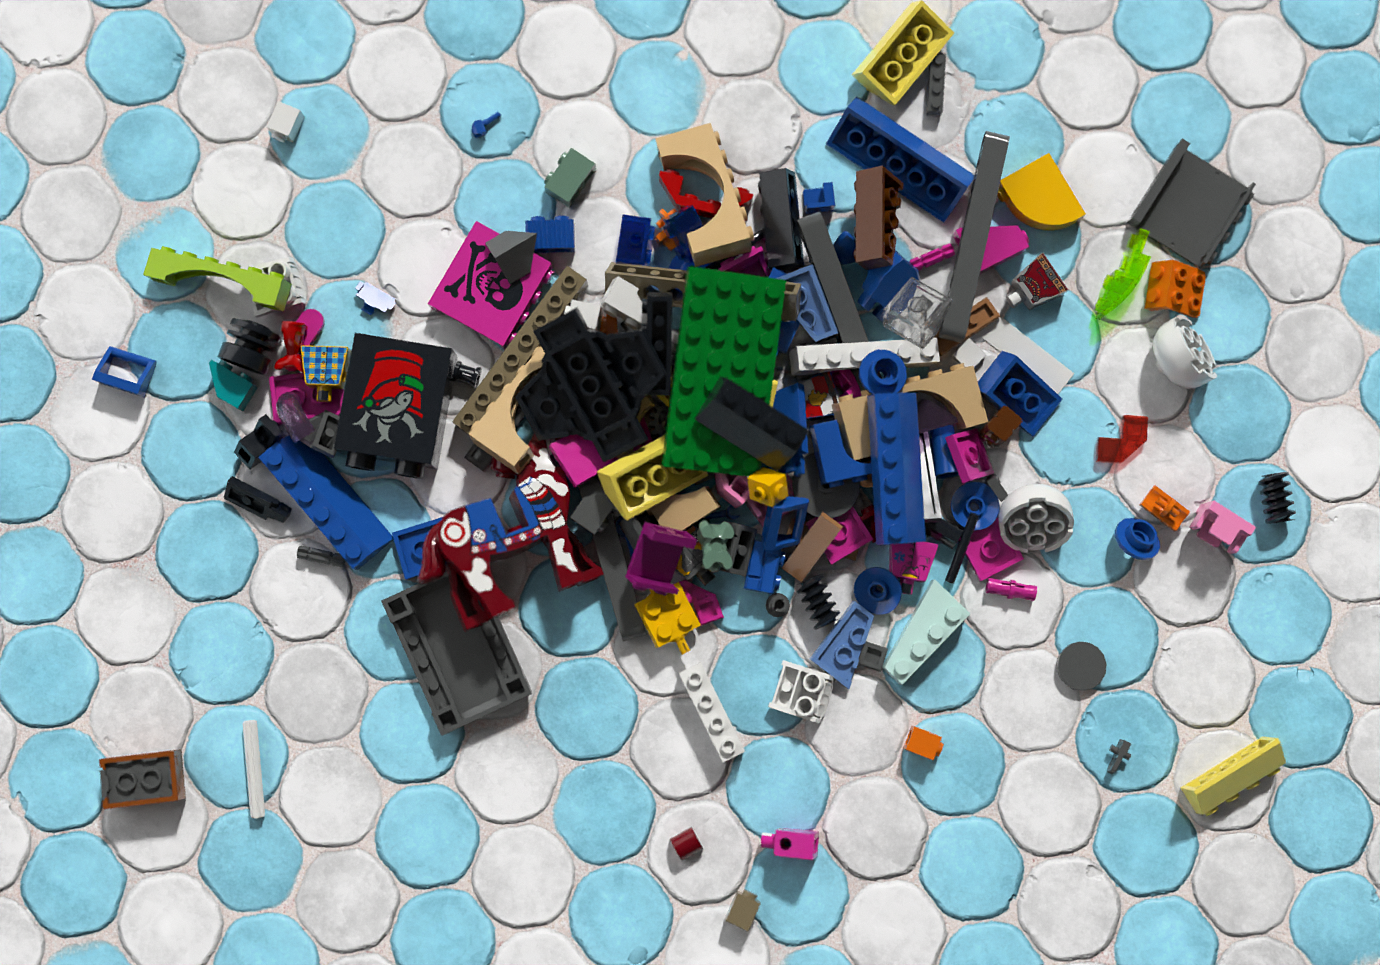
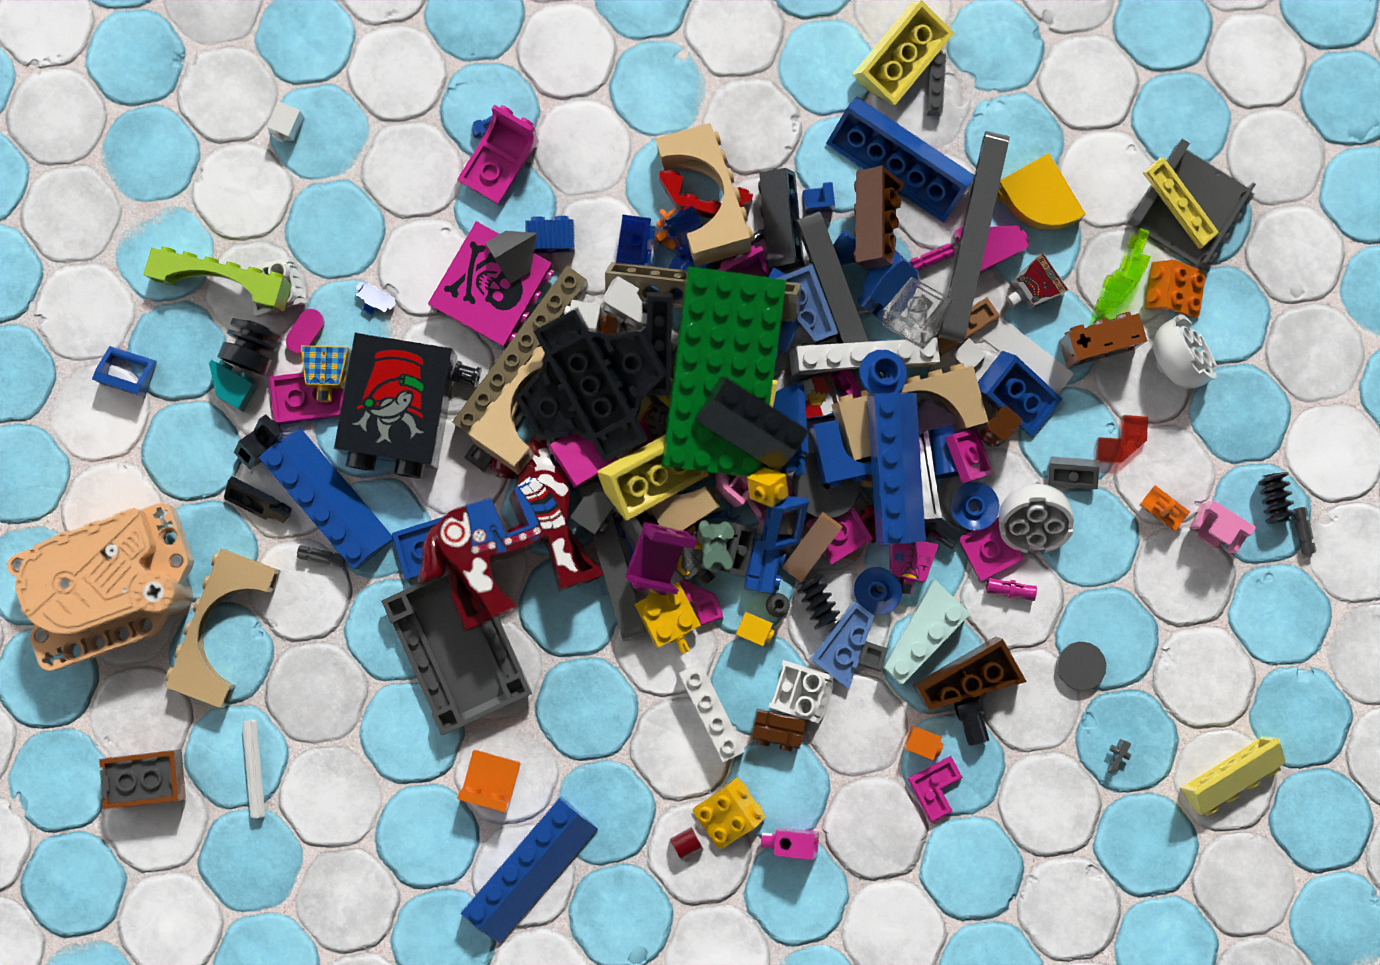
red animal [274,321,308,373] -> none
clear purple cylinder [276,392,315,443] -> none
dark grey slope [286,410,339,458] -> none
sand green brick [544,148,596,208] -> none
dark tan brick [725,889,761,931] -> none
black bar [945,512,979,584] -> none
dark grey tile [987,474,1008,502] -> none
blue piece [1115,518,1160,561] -> none
none -> light nougat piece [7,503,194,671]
none -> tan arch [165,548,281,708]
none -> dark pink bracket [457,105,539,206]
none -> orange bracket [457,750,521,812]
none -> blue slope [460,796,598,943]
none -> yellow bracket [693,777,766,849]
none -> yellow brick [735,612,775,646]
none -> reddish brown brick [751,709,806,752]
none -> dark pink tile [907,756,963,823]
none -> reddish brown wedge [912,637,1027,710]
none -> black piece [953,696,990,746]
none -> dark grey slope [1048,457,1100,489]
none -> dark orange piece [1059,312,1148,368]
none -> light yellow tile [1143,157,1219,248]
none -> dark grey axle [1293,507,1316,555]

